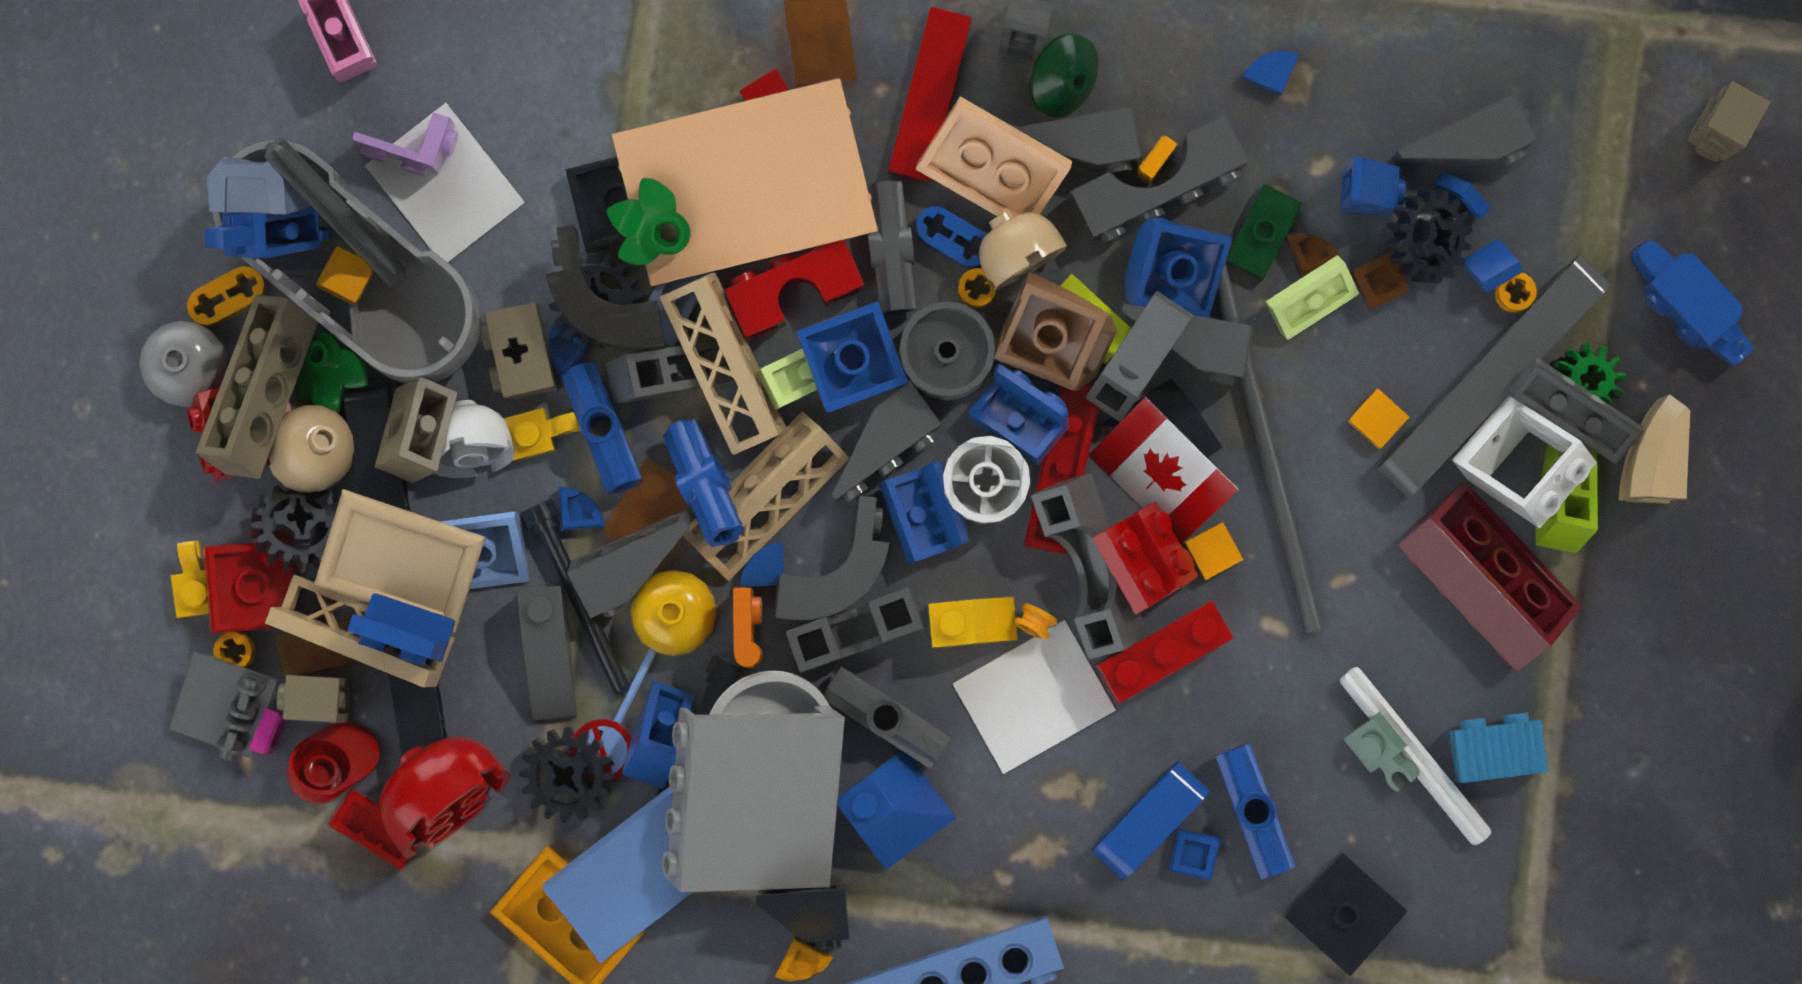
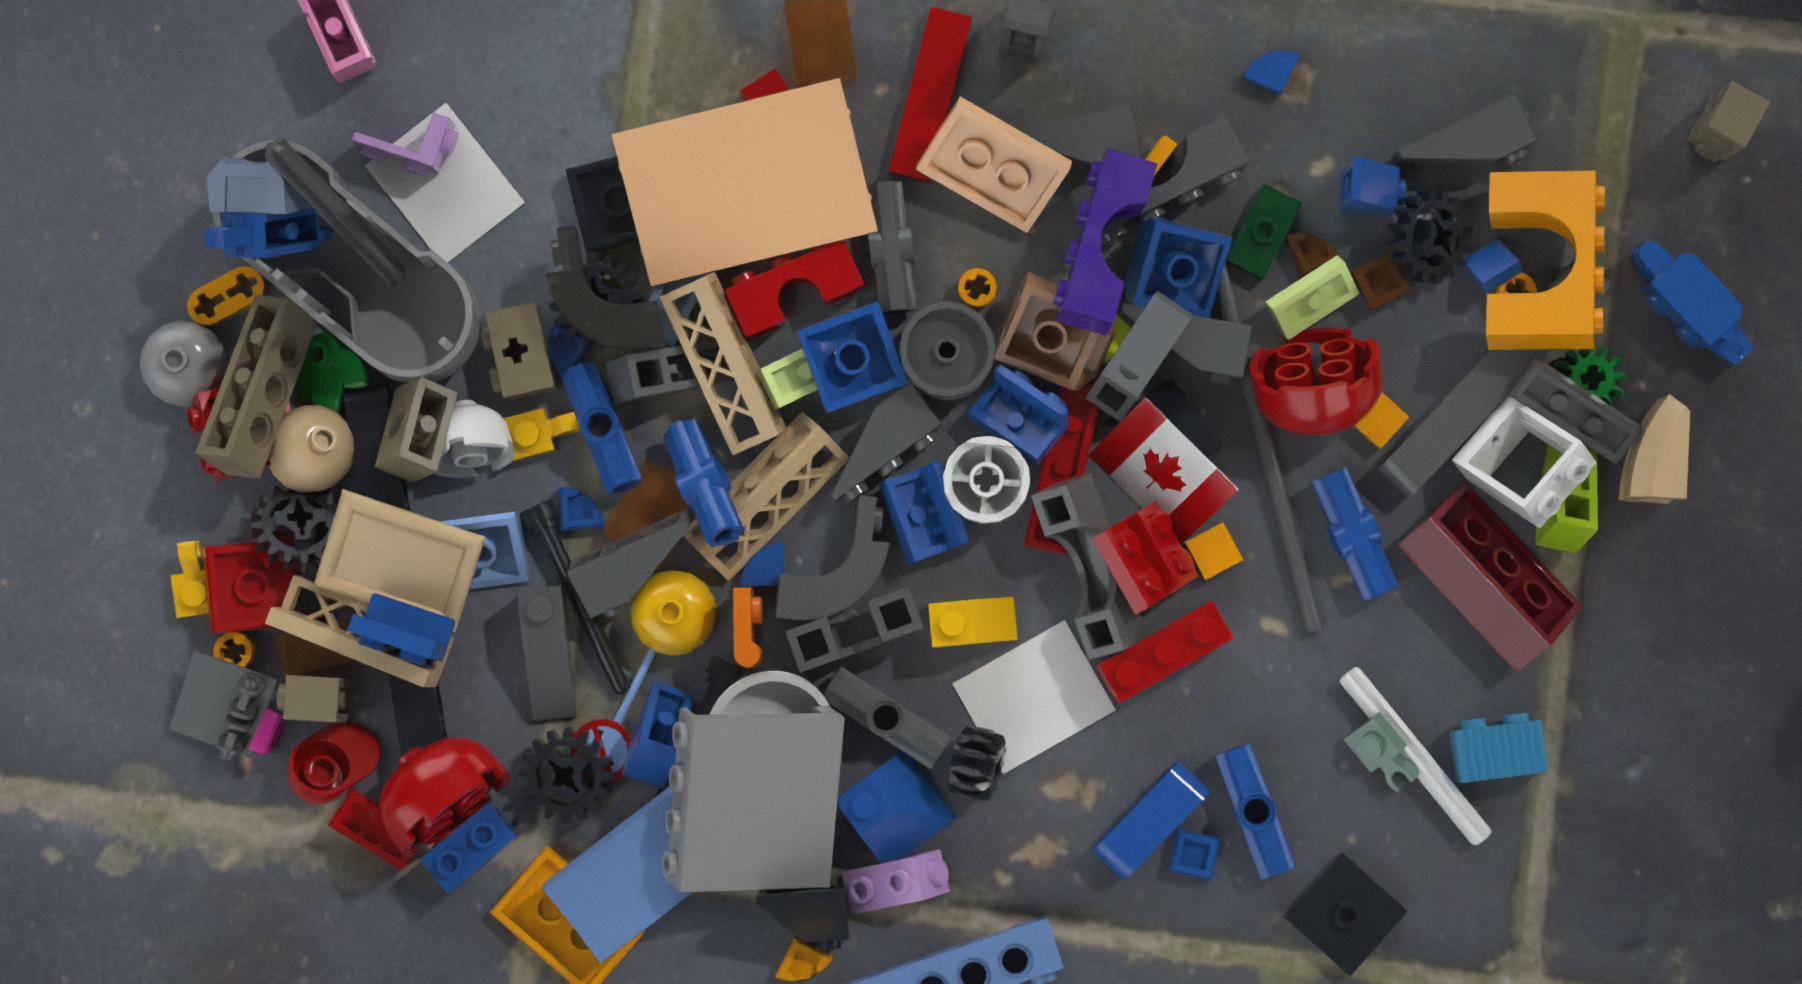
light orange tile [316,246,374,306] -> none
green plate [607,178,691,265] -> none
blue beam [916,206,986,269] -> none
tan cylinder [979,210,1067,291] -> none
light orange bush [1014,603,1058,641] -> none
dark green dish [1030,33,1099,117] -> none
blue tile [1433,171,1491,219] -> none
none -> blue brick [419,802,521,894]
none -> lavender bracket [842,849,950,914]
none -> black gear [947,726,1006,801]
none -> dark purple arch [1052,148,1157,336]
none -> red cylinder [1249,328,1383,436]
none -> blue piece [1311,467,1398,601]
none -> light orange arch [1486,170,1605,350]

